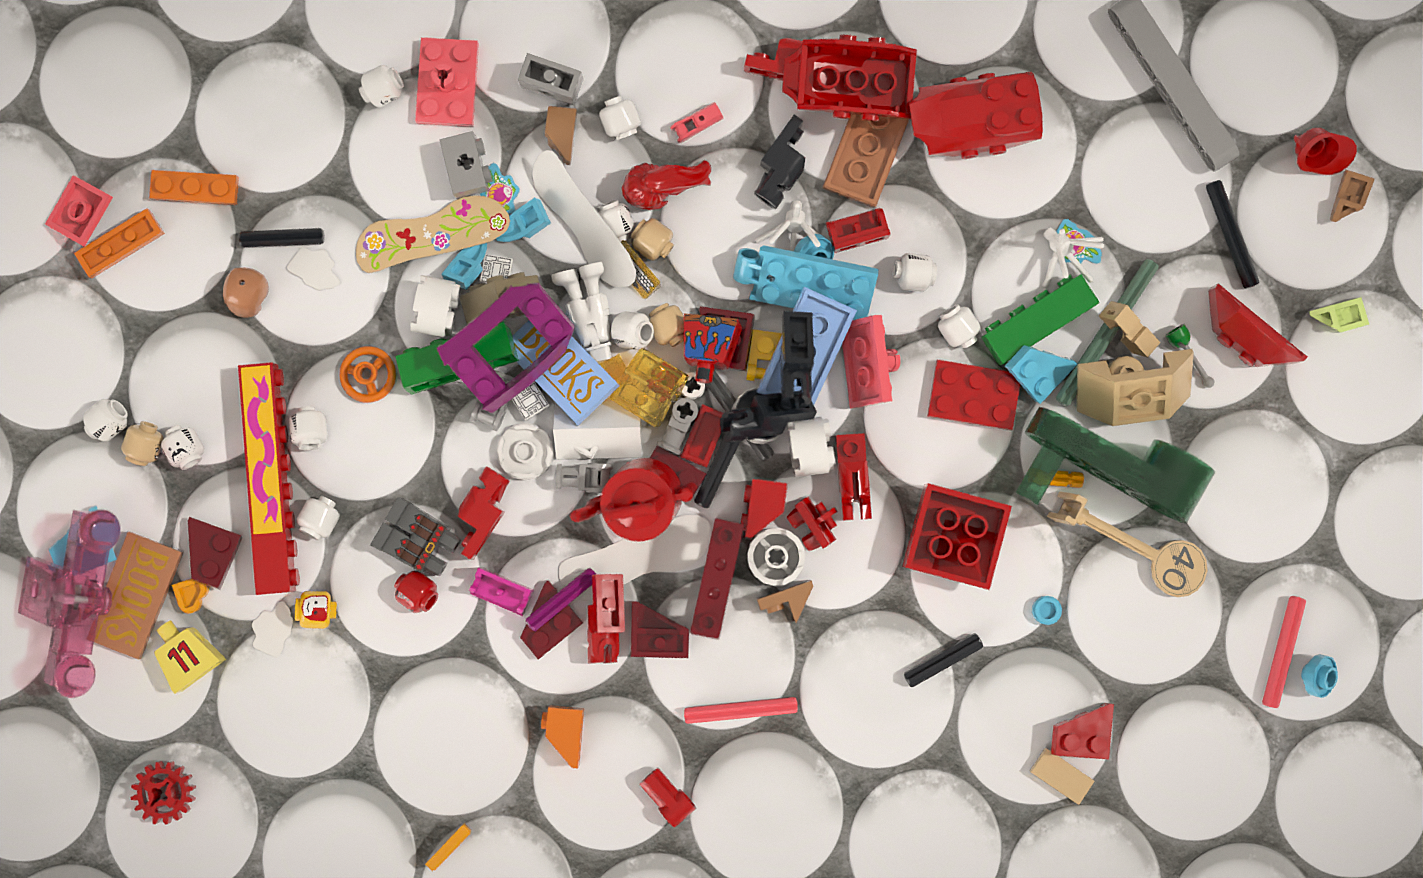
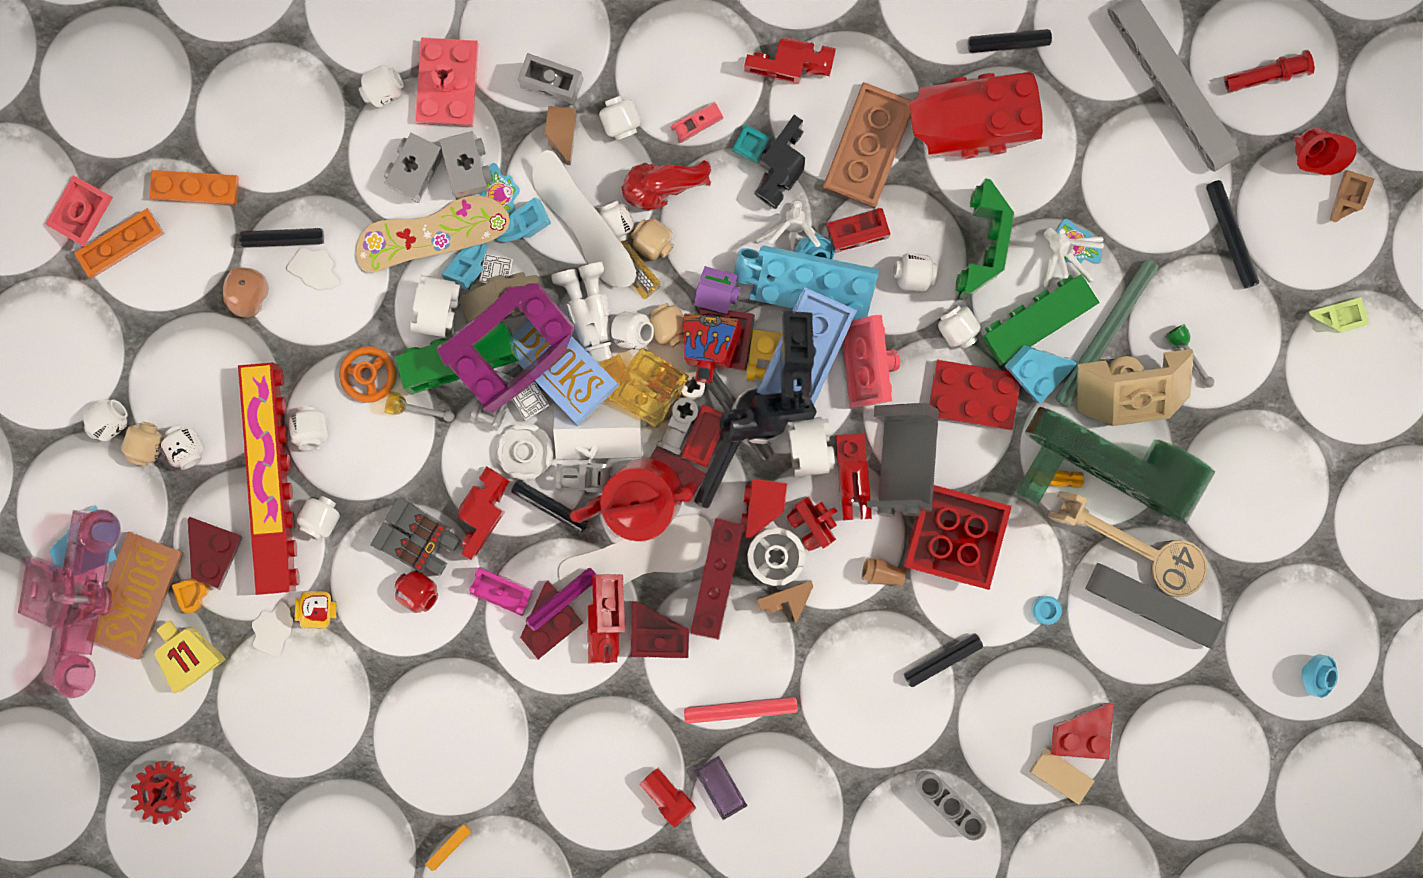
orange slope [541,705,584,769] -> none
red slope [782,35,917,121] -> none
tan piece [1099,301,1160,358] -> none
red wedge [1208,283,1308,367] -> none
coral axle [1262,596,1306,708] -> none
none -> light grey brick [384,132,443,203]
none -> hinge [384,391,454,422]
none -> black axle [511,480,589,533]
none -> medium lavender brick [694,266,740,314]
none -> clear purple tile [694,756,748,820]
none -> teal tile [732,124,770,164]
none -> medium nougat cone [861,556,906,586]
none -> dark grey panel [867,403,939,517]
none -> light grey beam [915,771,987,841]
none -> green slope [955,178,1014,300]
none -> black axle [968,29,1052,53]
none -> dark grey beam [1085,563,1225,649]
none -> red pin [1224,50,1315,94]

